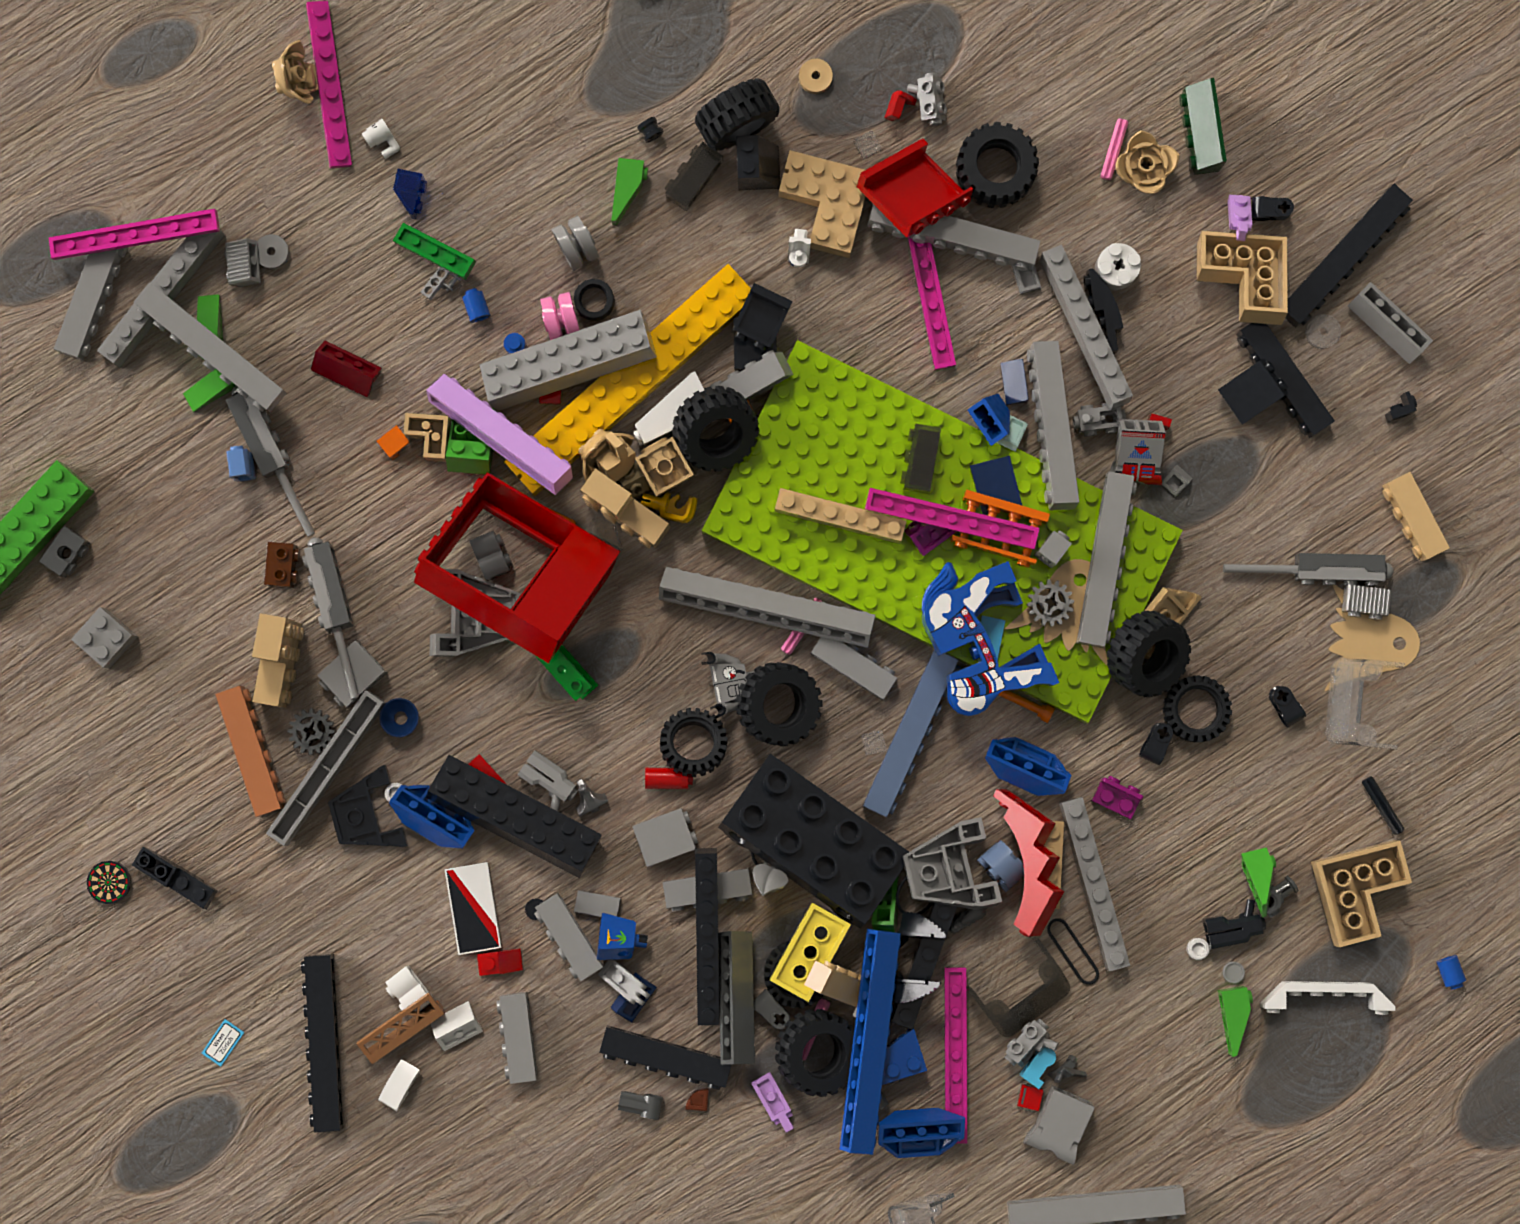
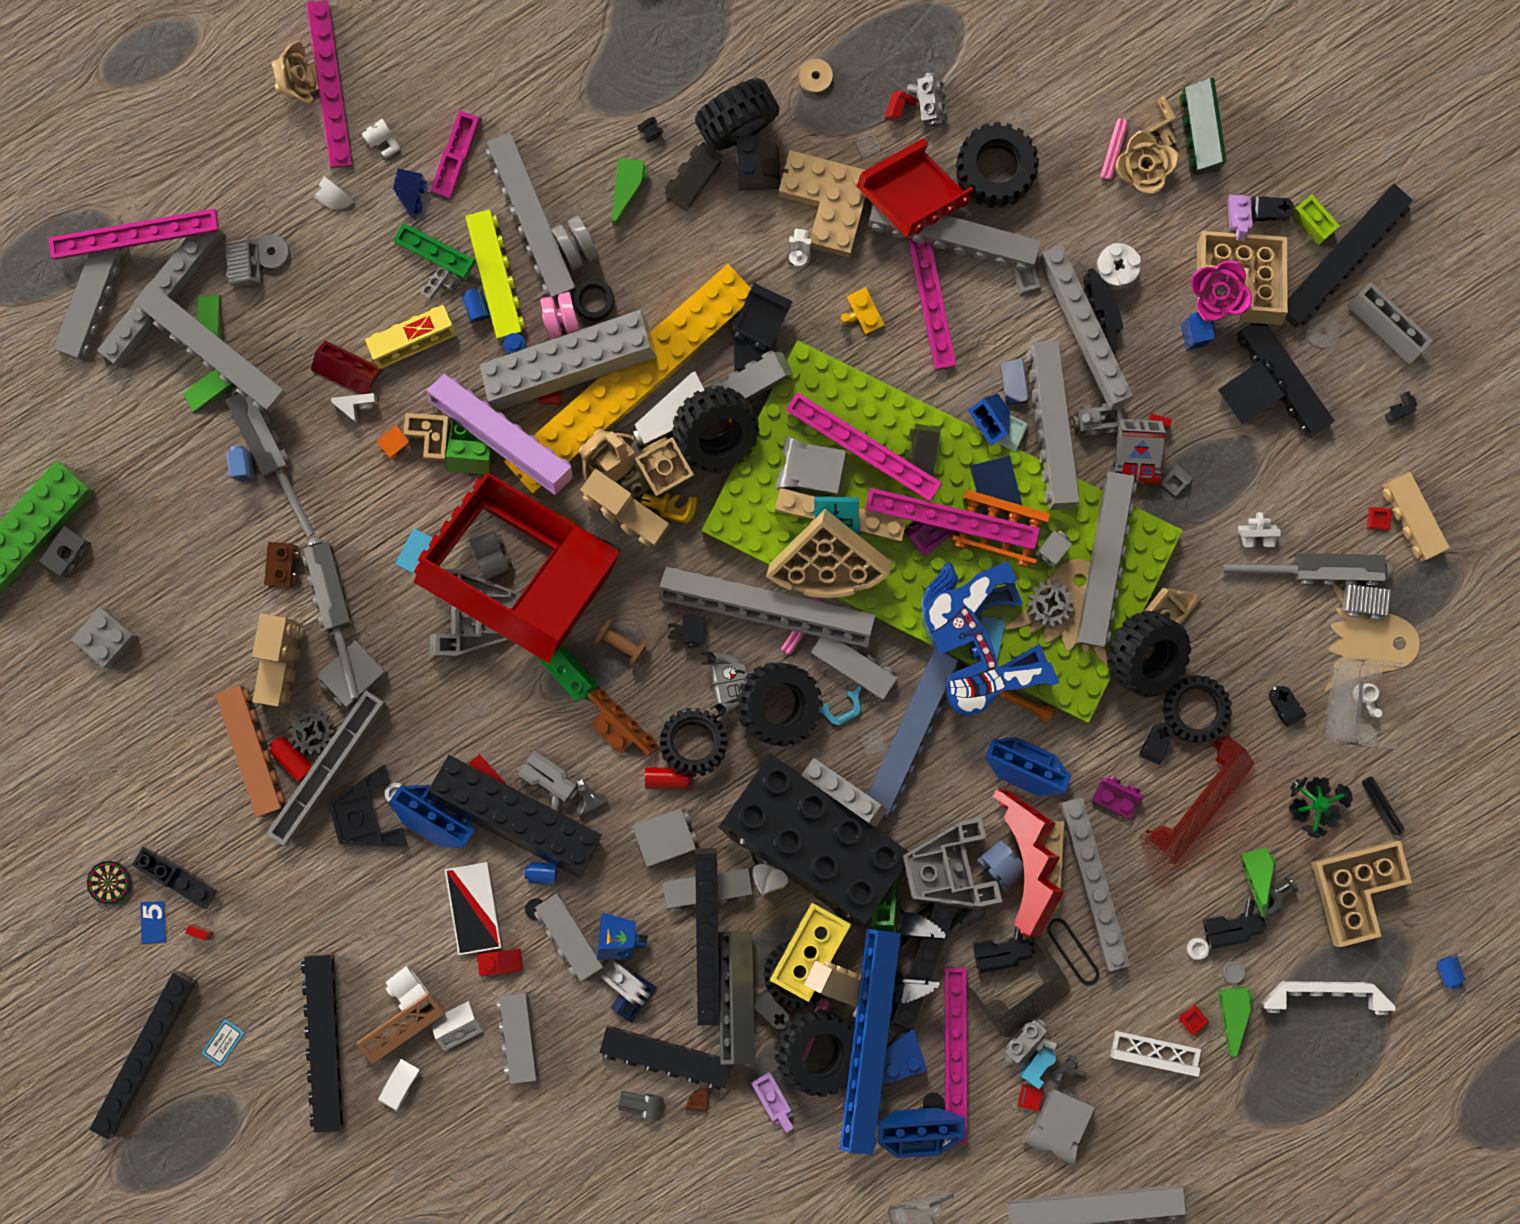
dark blue piece [379,698,419,737] -> none
light grey tile [574,890,621,917] -> none
none -> black brick [89,971,197,1139]
none -> blue sticker [140,901,165,943]
none -> red tile [185,924,213,941]
none -> red brick [269,737,312,783]
none -> white brick [315,176,355,210]
none -> white slope [331,393,378,424]
none -> light yellow brick [365,305,457,369]
none -> medium azure sticker [395,528,433,574]
none -> dark pink slope [430,110,482,198]
none -> neon yellow brick [465,209,526,342]
none -> light grey brick [486,132,576,301]
none -> blue brick [525,862,557,885]
none -> dark orange bracket [588,687,659,756]
none -> medium nougat hose [594,619,648,667]
none -> black brick [668,616,705,648]
none -> tan brick [766,509,891,598]
none -> light grey piece [775,436,847,497]
none -> dark pink plate [786,392,942,502]
none -> light grey brick [802,758,887,827]
none -> teal tile [814,497,860,536]
none -> medium azure helmet [818,686,862,725]
none -> yellow plate [840,287,884,335]
none -> black piece [923,1092,945,1109]
none -> black piece [973,927,1035,973]
none -> white fence [1110,1031,1201,1077]
none -> clear red windscreen [1140,736,1254,865]
none -> tan bracket [1146,96,1177,146]
none -> red tile [1178,1005,1209,1036]
none -> blue brick [1181,312,1216,350]
none -> dark pink brick [1191,261,1252,321]
none -> white hips [1238,512,1281,547]
none -> black plant [1289,777,1353,838]
none -> lime panel [1291,194,1340,245]
none -> white piece [1353,683,1382,718]
none -> red tile [1367,507,1391,531]

